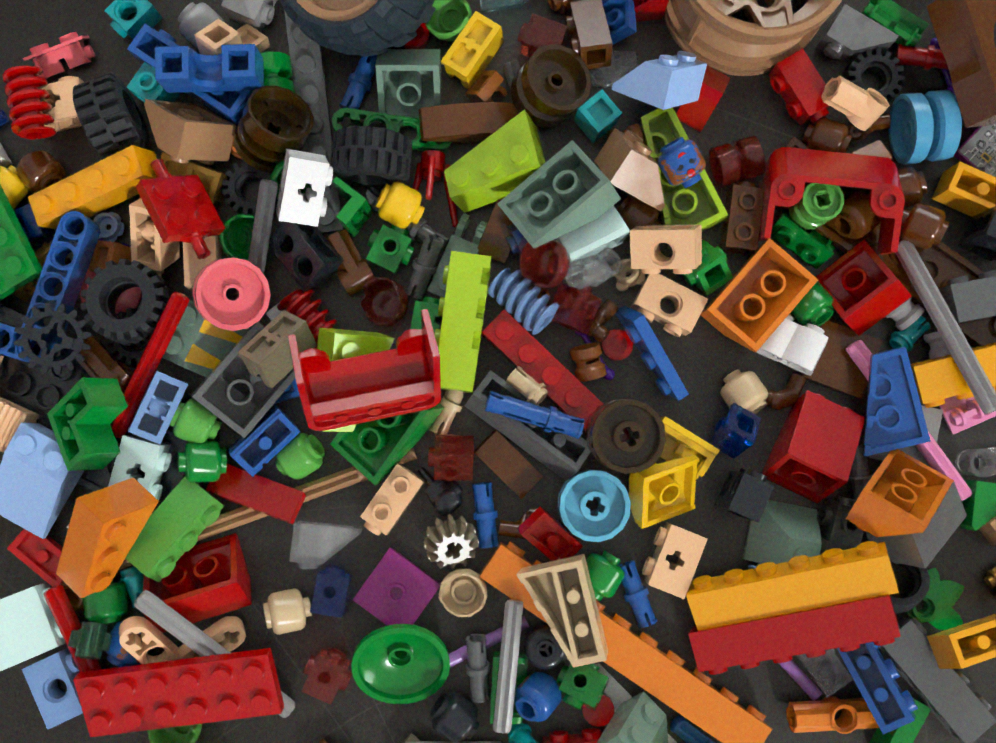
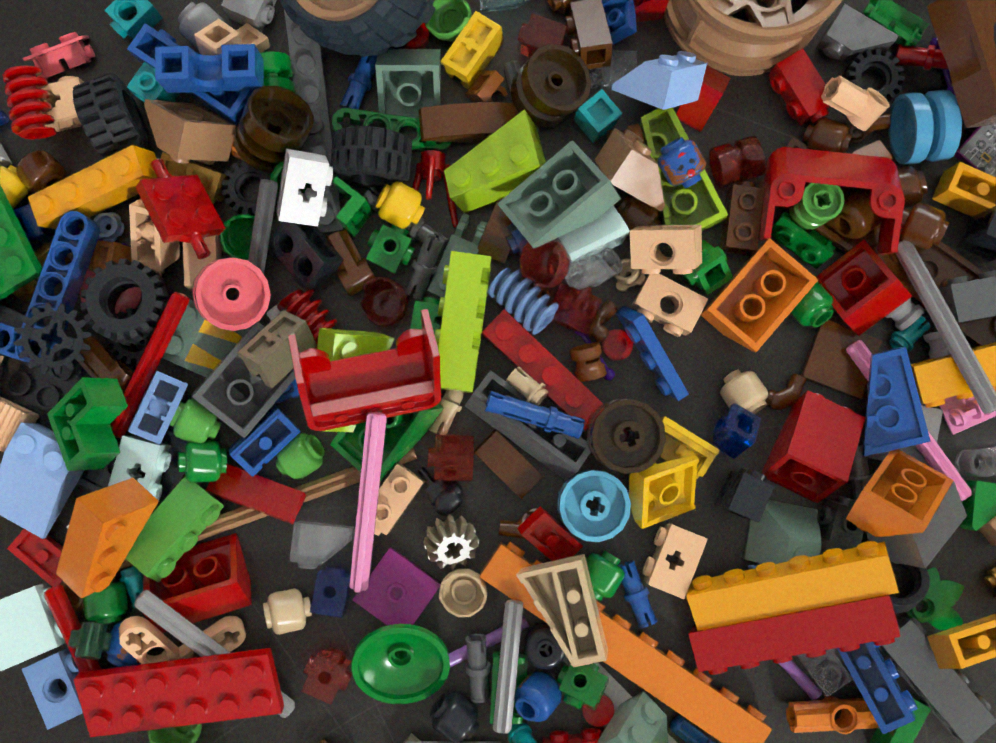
blue pin [472,482,499,548] -> none
white brick [757,314,828,376] -> none
none -> bright pink axle [349,411,387,593]

